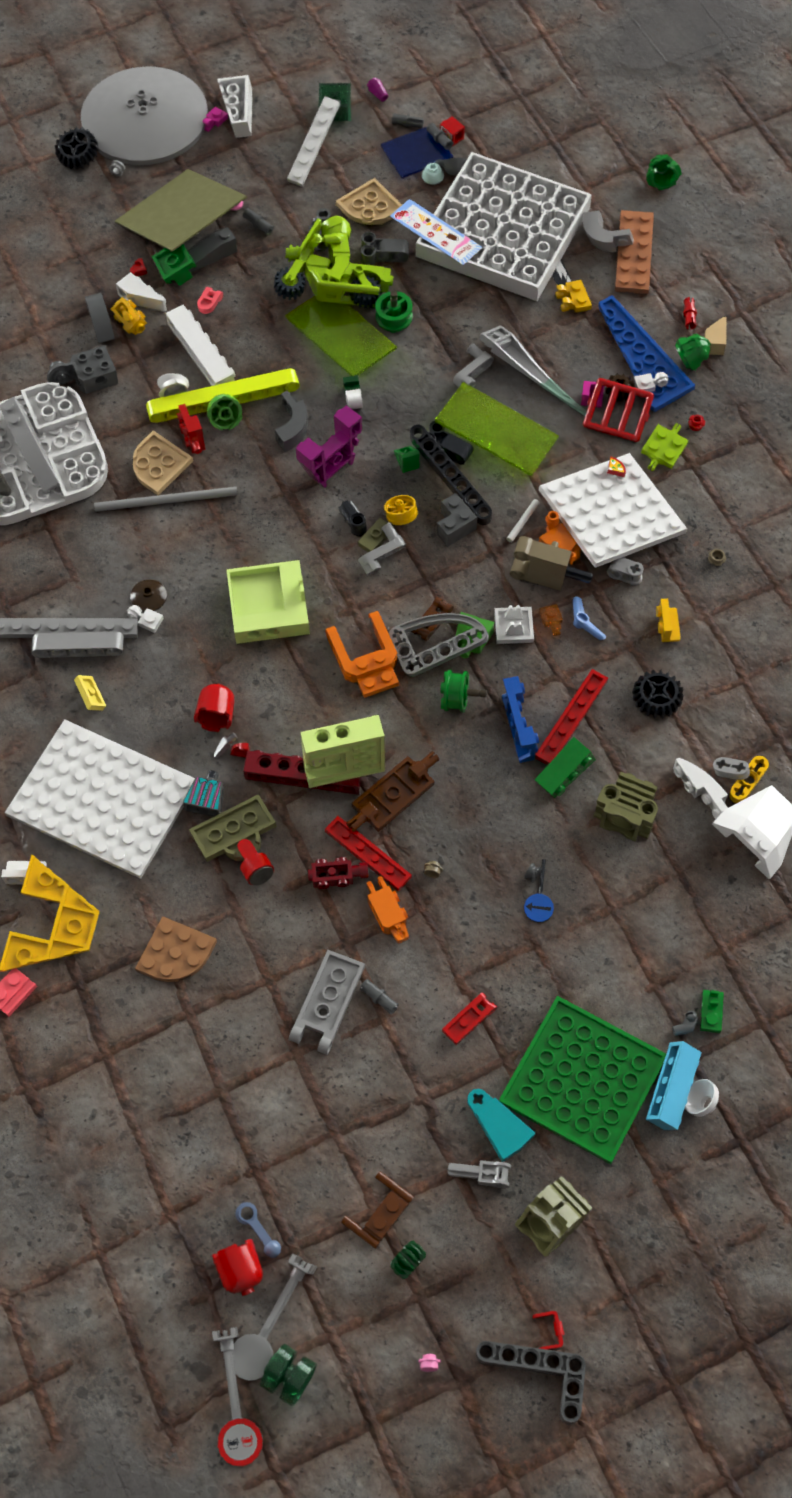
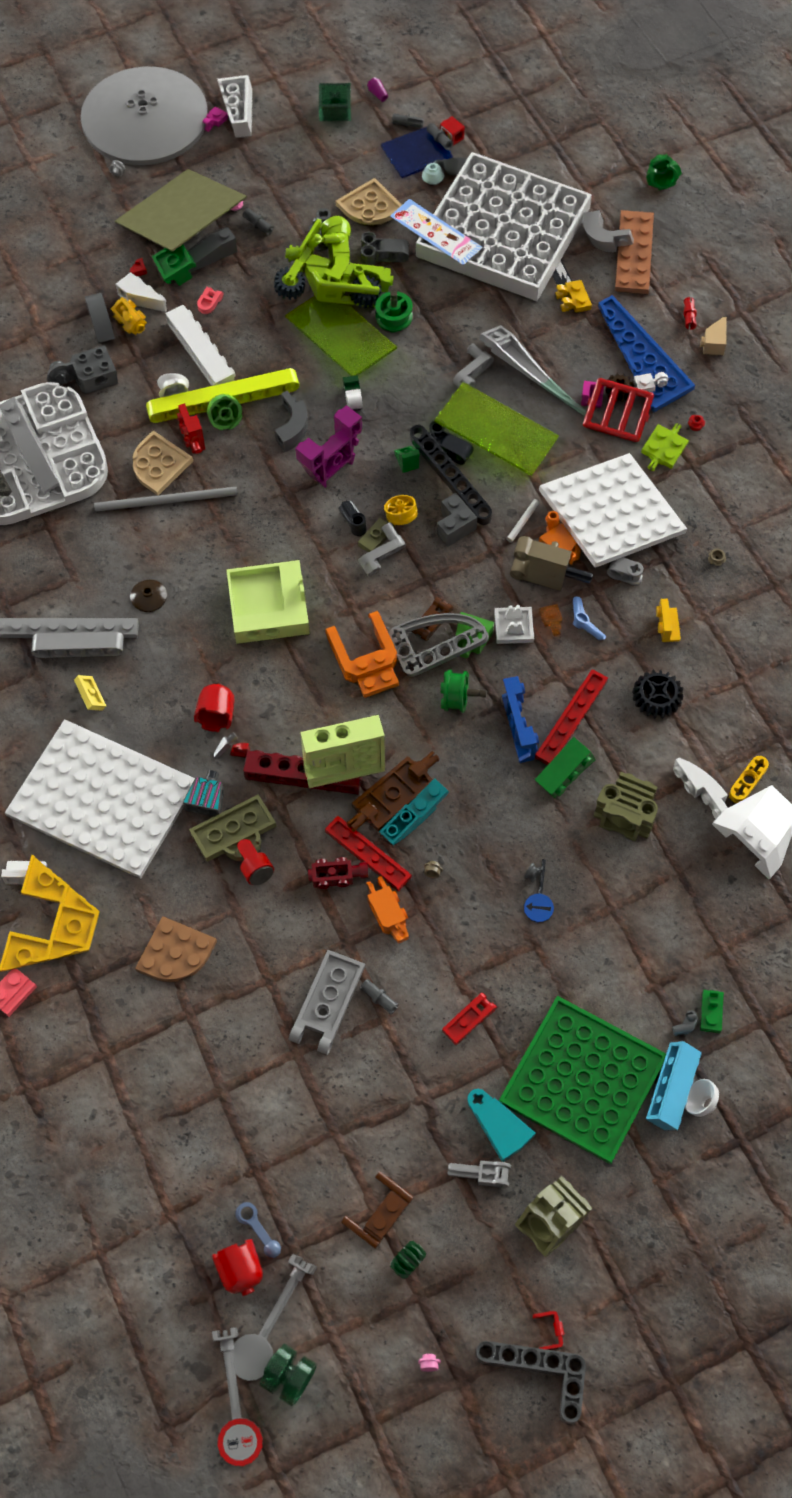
black gear [55,127,98,170] -> none
white plate [127,605,164,633] -> none
white plate [287,97,340,187] -> none
tile [607,457,626,477] -> none
green helmet [675,334,711,371] -> none
light grey beam [713,757,750,780] -> none
none -> teal slope [379,778,449,846]

